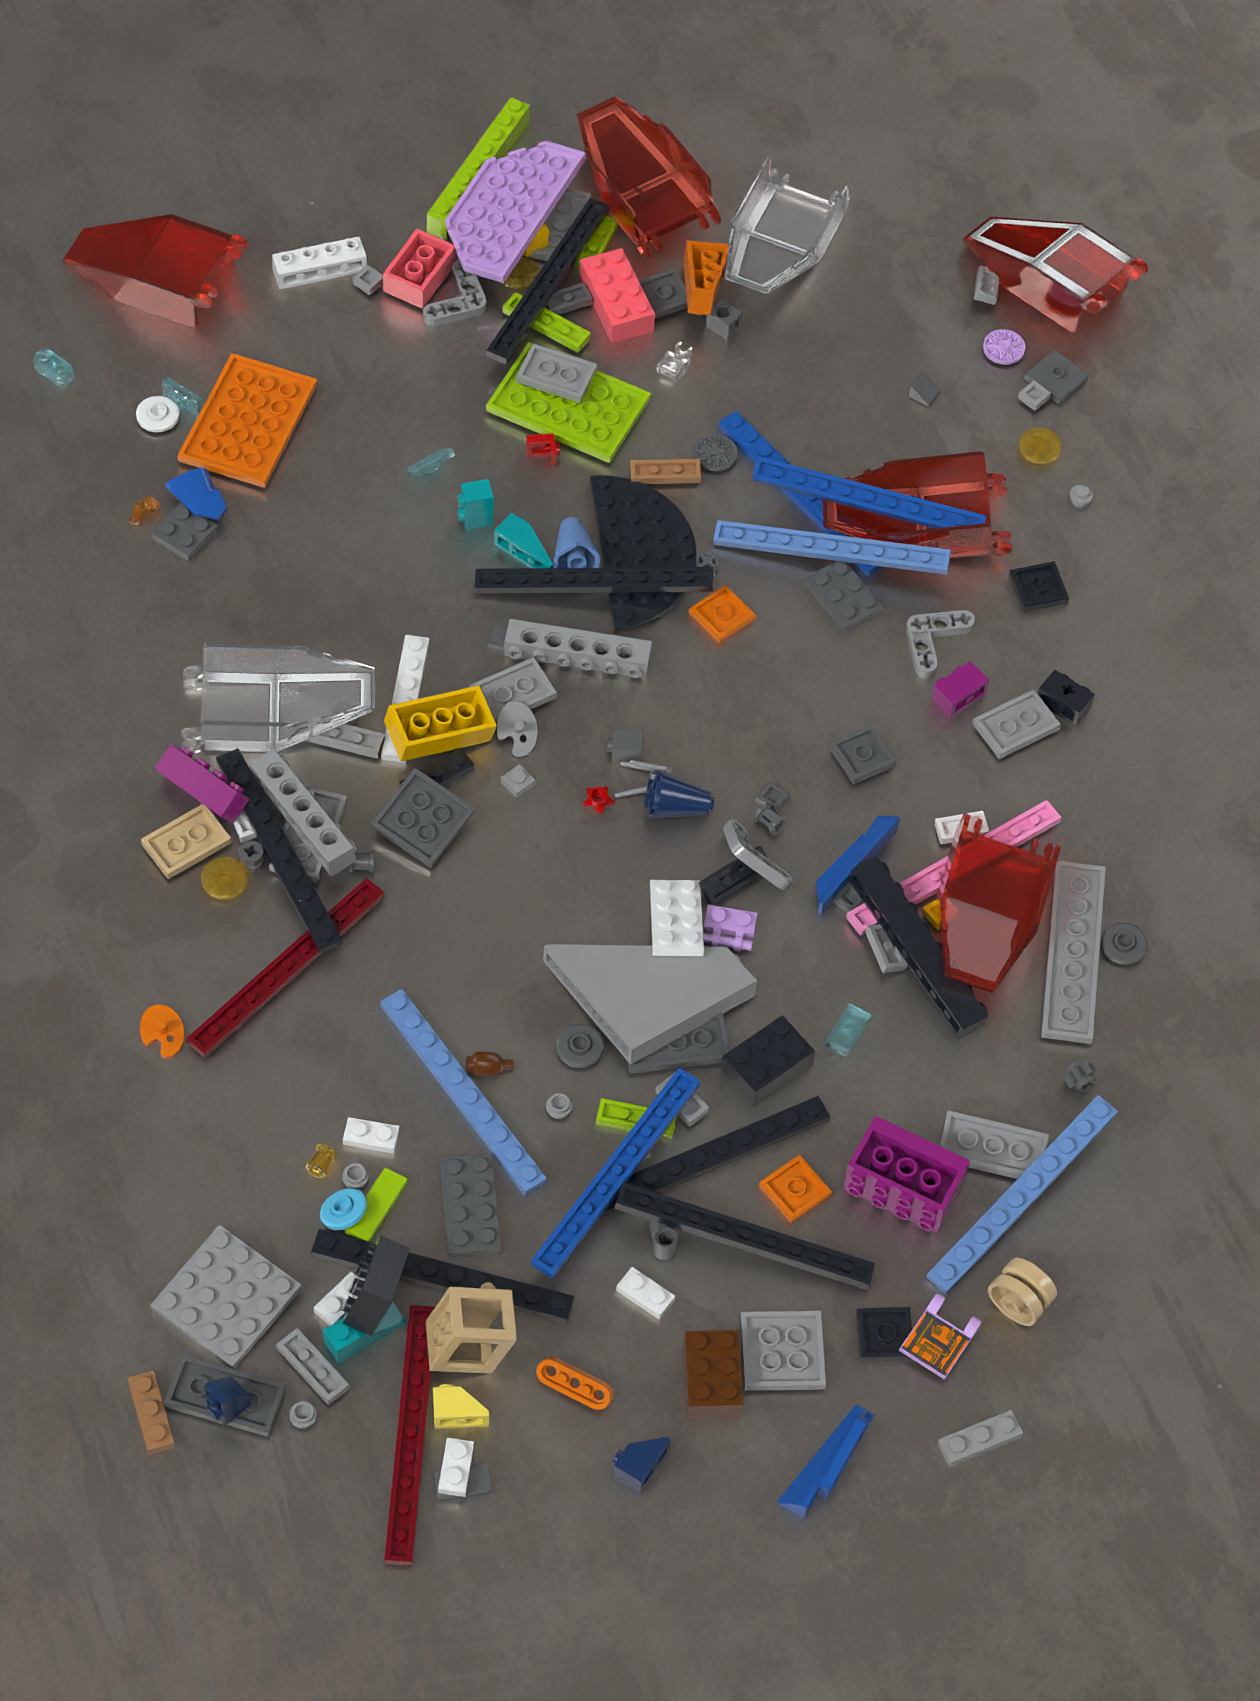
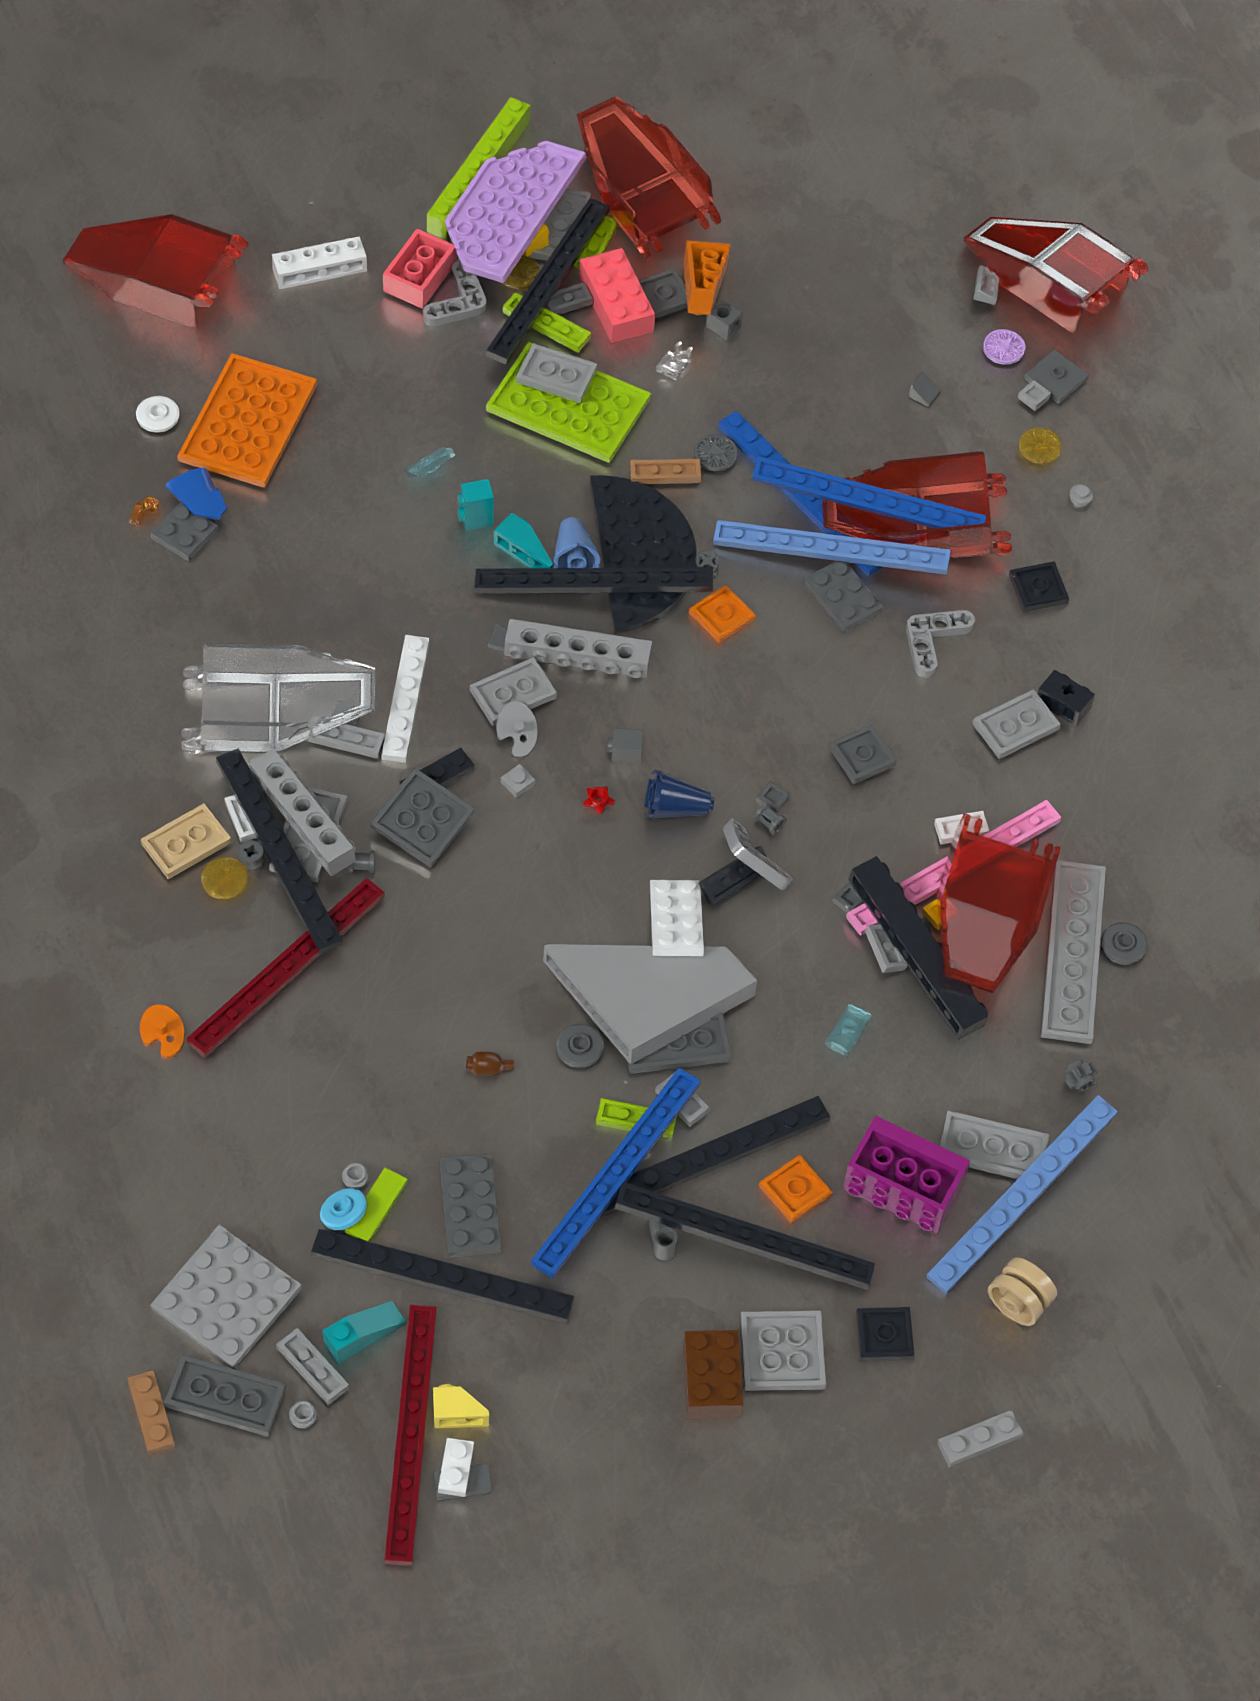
clear light blue plate [33,349,74,385] -> none
magenta brick [155,744,250,823] -> none
clear light blue plate [162,377,203,417] -> none
dark blue slope [204,1376,250,1426] -> none
clear yellow bush [305,1144,337,1179] -> none
white plate [314,1272,358,1326] -> none
black brick [342,1235,410,1336] -> none
white plate [343,1117,399,1154] -> none
light grey plate [353,265,383,295] -> none
medium blue plate [380,989,547,1196] -> none
yellow brick [384,686,497,762] -> none
tan piece [426,1282,517,1374] -> none
red bracket [526,433,560,465] -> none
orange plate [536,1356,613,1410] -> none
light grey plate [546,1093,572,1119] -> none
dark blue slope [611,1437,671,1492] -> none
light grey plant [614,760,672,798] -> none
white plate [616,1267,675,1320] -> none
lavender plate [703,905,757,952] -> none
black brick [721,1015,815,1107] -> none
clear windscreen [725,157,851,295] -> none
blue wedge [778,1405,875,1518] -> none
blue wedge [815,816,900,914] -> none
flag [899,1294,981,1380] -> none
magenta brick [932,661,990,718] -> none

